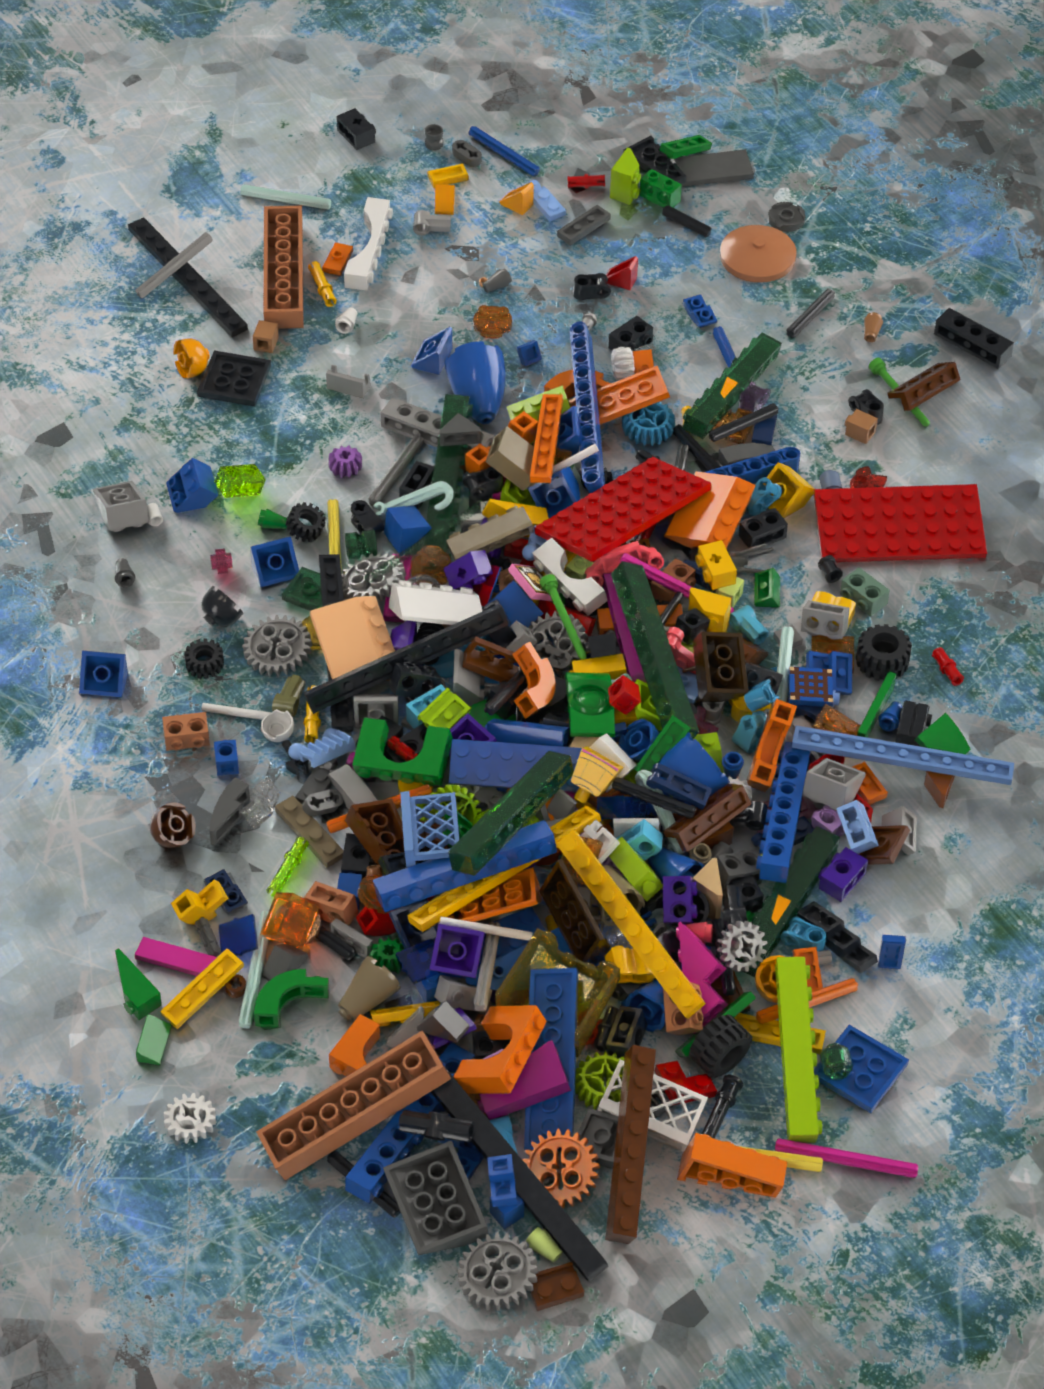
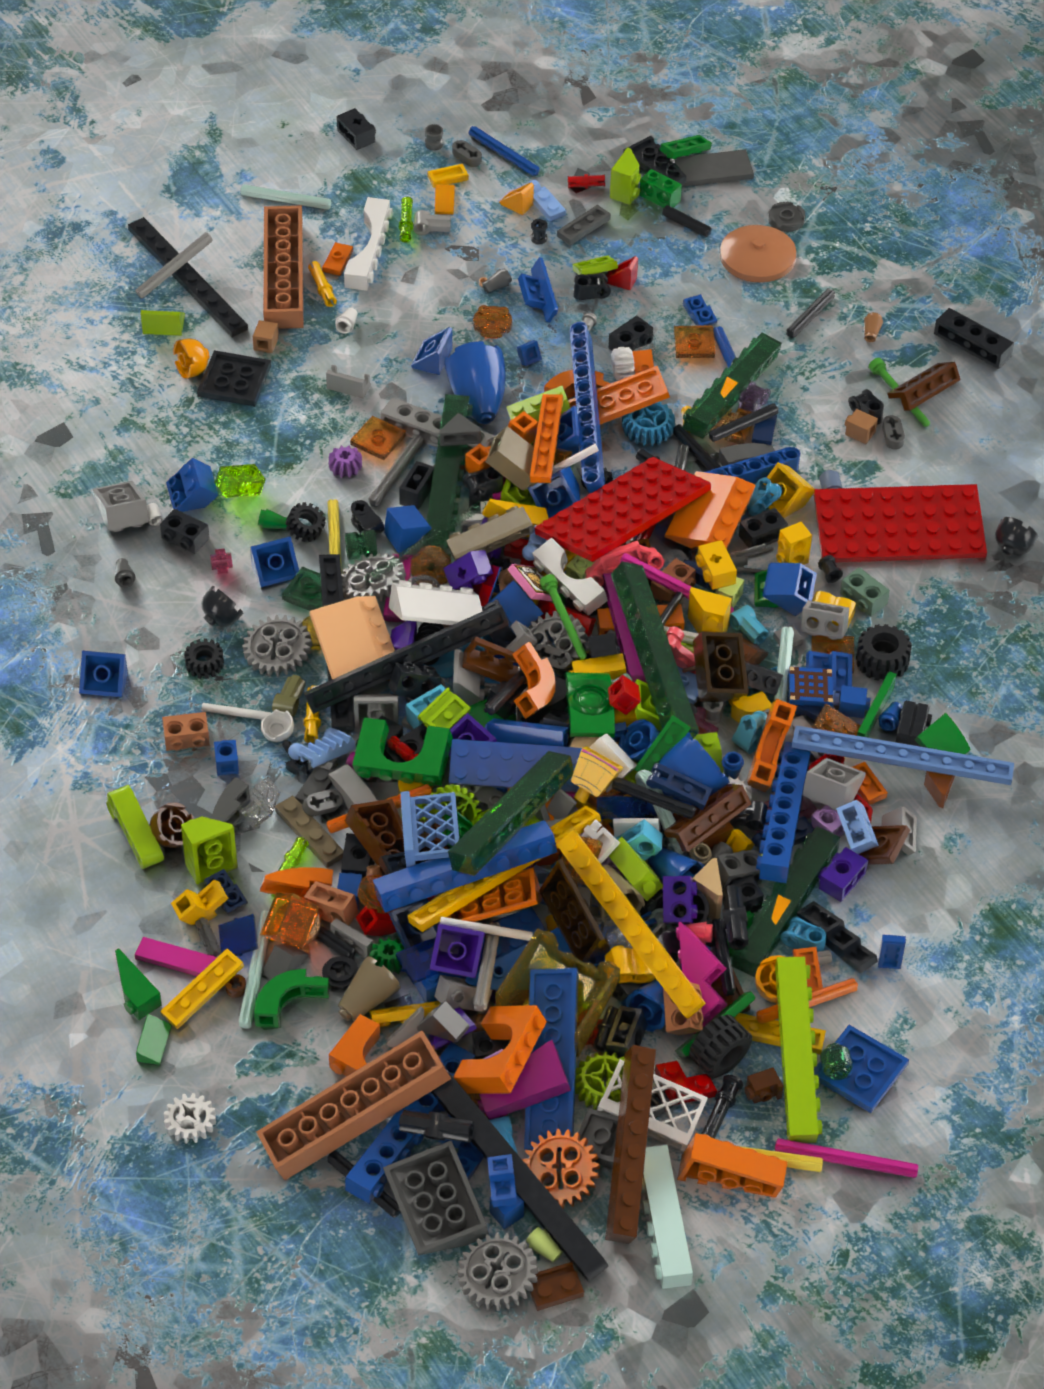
light aqua piece [373,481,453,521] -> none
black brick [675,608,710,645] -> none
light grey gear [717,921,767,972] -> none
dark azure piece [744,679,779,712] -> none
clear red plate [849,466,887,488] -> none
red pin [932,647,964,686] -> none
none -> lime beam [106,785,164,869]
none -> lime slope [141,310,185,336]
none -> black brick [160,508,210,554]
none -> lime slope [181,816,238,884]
none -> orange slope [260,867,333,900]
none -> black gear [322,956,359,989]
none -> clear orange plate [350,416,406,460]
none -> clear neon green pin [398,196,413,243]
none -> blue bracket [518,257,558,323]
none -> black bush [531,219,548,244]
none -> lime plate [572,255,618,275]
none -> light aqua brick [641,1145,693,1289]
none -> clear orange plate [674,325,715,358]
none -> yellow tile [726,829,755,853]
none -> reddish brown brick [744,1067,783,1104]
none -> blue slope [763,562,817,616]
none -> yellow brick [776,522,812,565]
none -> blue brick [838,685,871,719]
none -> dark grey beam [882,415,905,449]
none -> black cylinder [995,517,1038,556]

